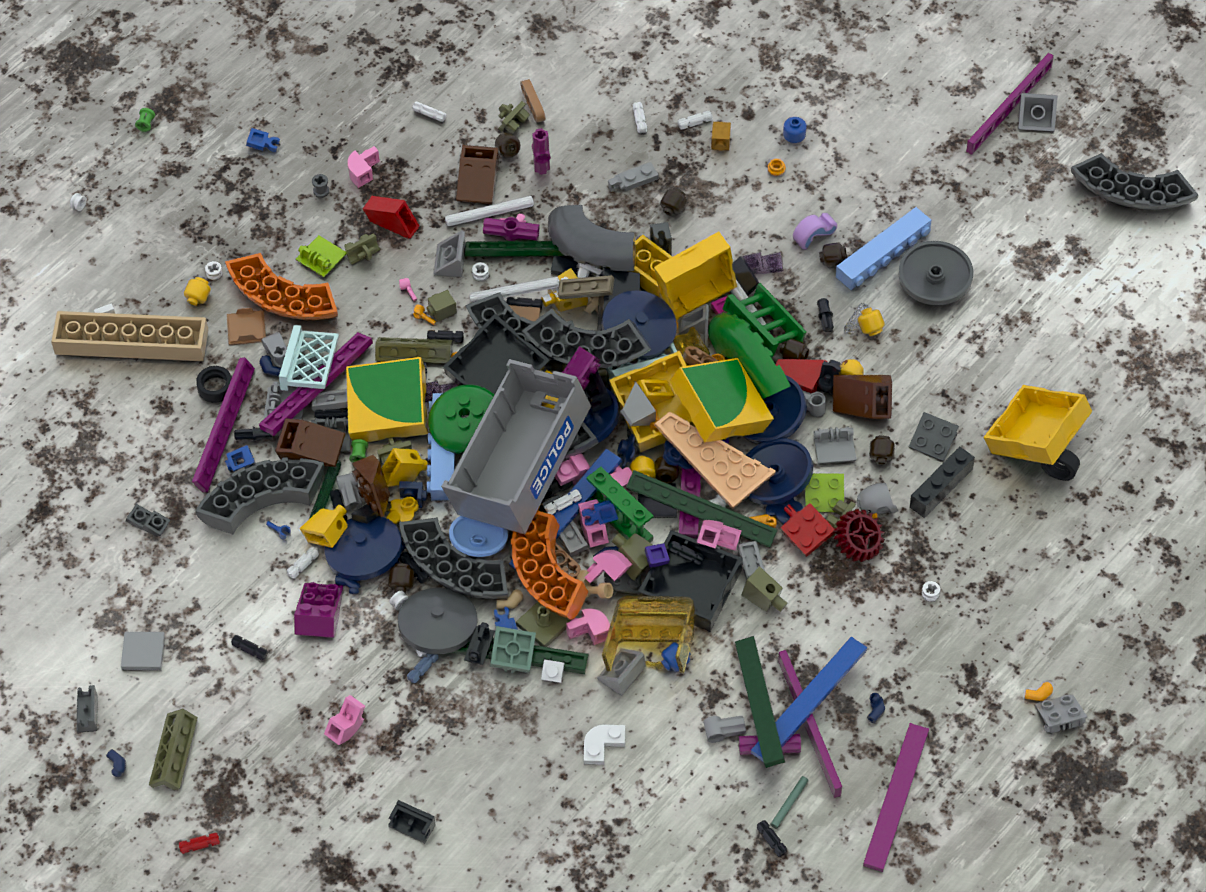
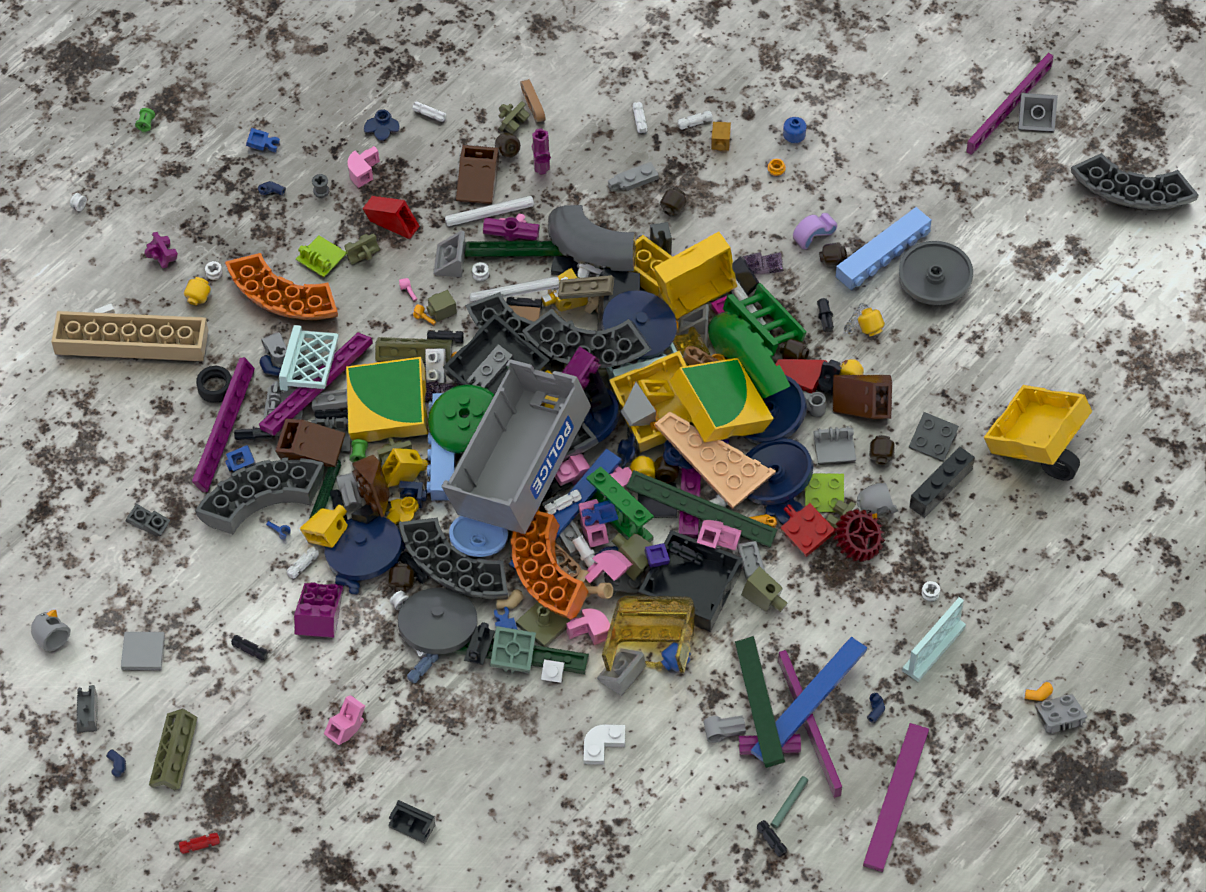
medium nougat piece [227,308,266,345] -> none
none -> light grey piece [31,610,71,651]
none -> magenta hips [144,232,178,269]
none -> dark blue arm [258,181,286,196]
none -> dark blue plate [364,109,400,141]
none -> white hips [426,349,446,383]
none -> light grey hinge [466,344,513,388]
none -> white pin [572,535,595,568]
none -> light aqua fence [902,597,966,682]

